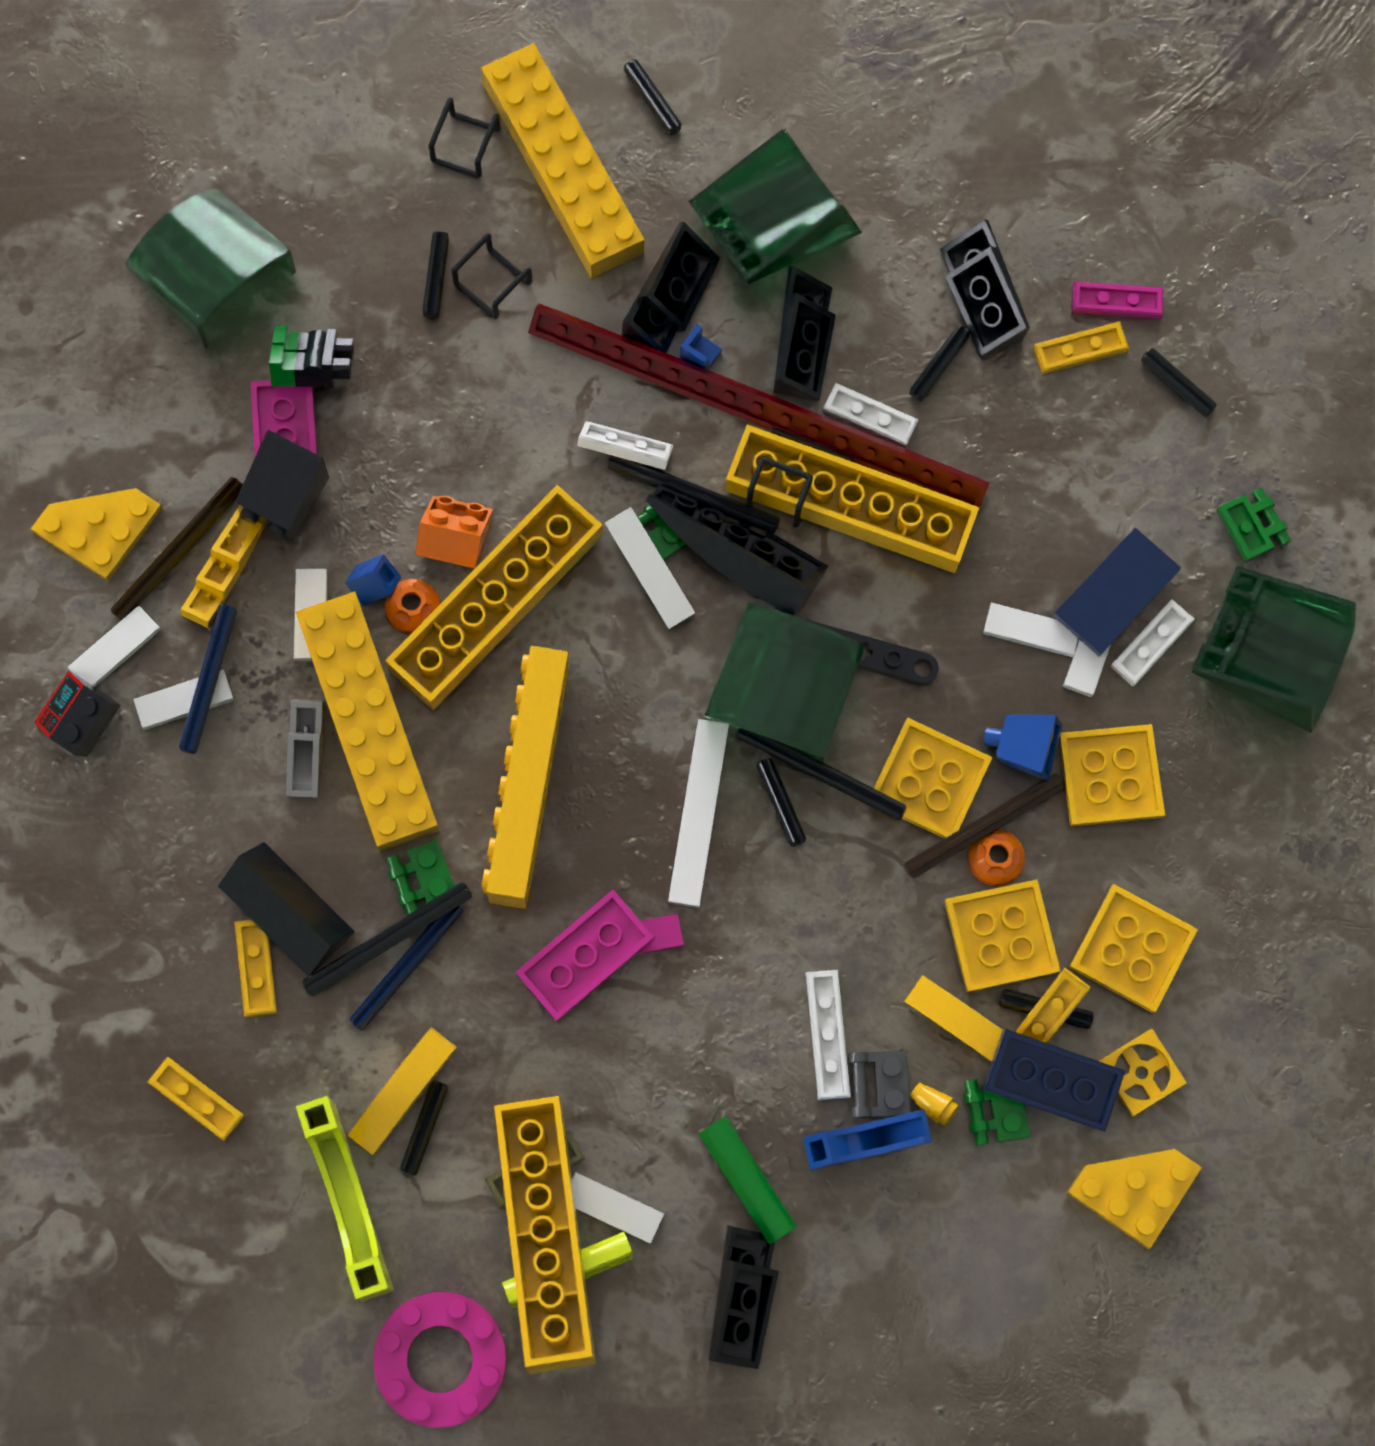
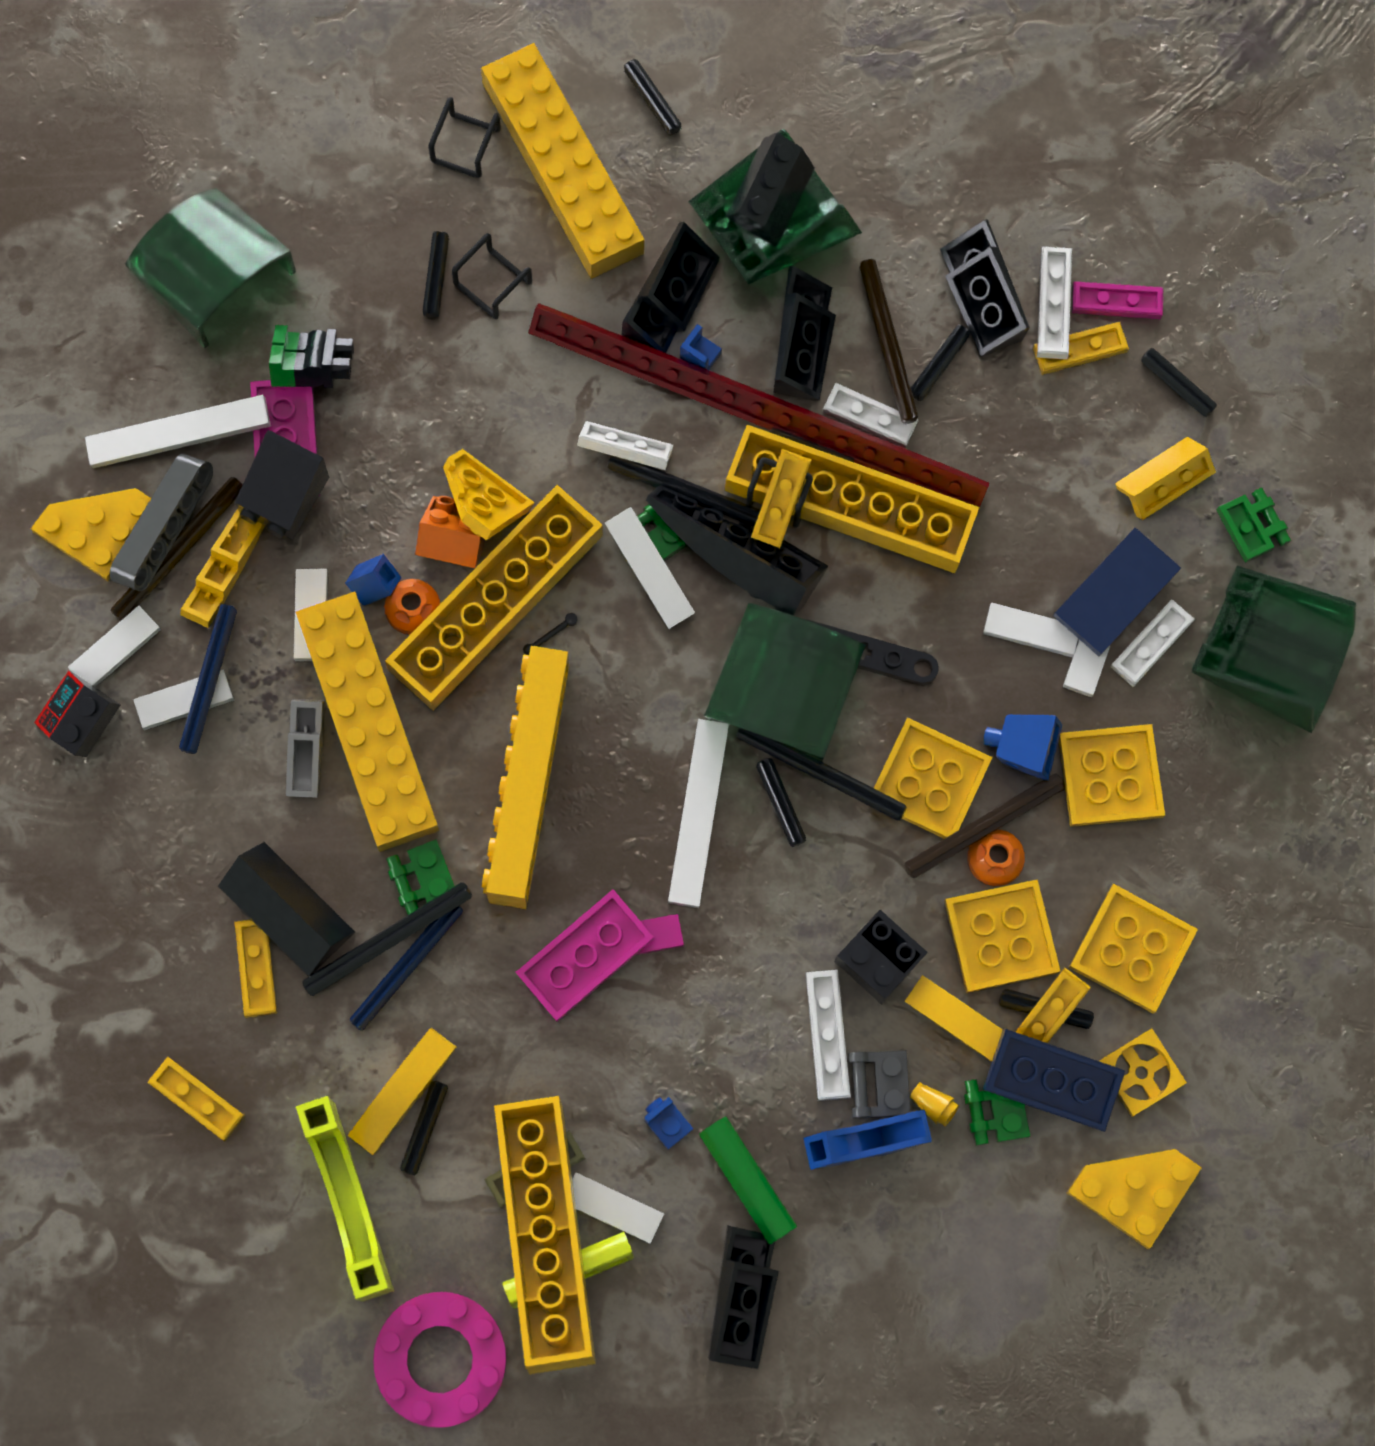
none -> white tile [85,395,271,469]
none -> dark grey beam [110,454,213,591]
none -> yellow plate [443,449,535,540]
none -> black hinge [523,613,577,655]
none -> blue bracket [644,1097,693,1150]
none -> black slope [726,132,815,247]
none -> yellow tile [751,449,812,548]
none -> black slope [834,910,928,1005]
none -> dark brown axle [859,259,918,424]
none -> white tile [1037,247,1072,359]
none -> yellow panel [1115,437,1216,520]

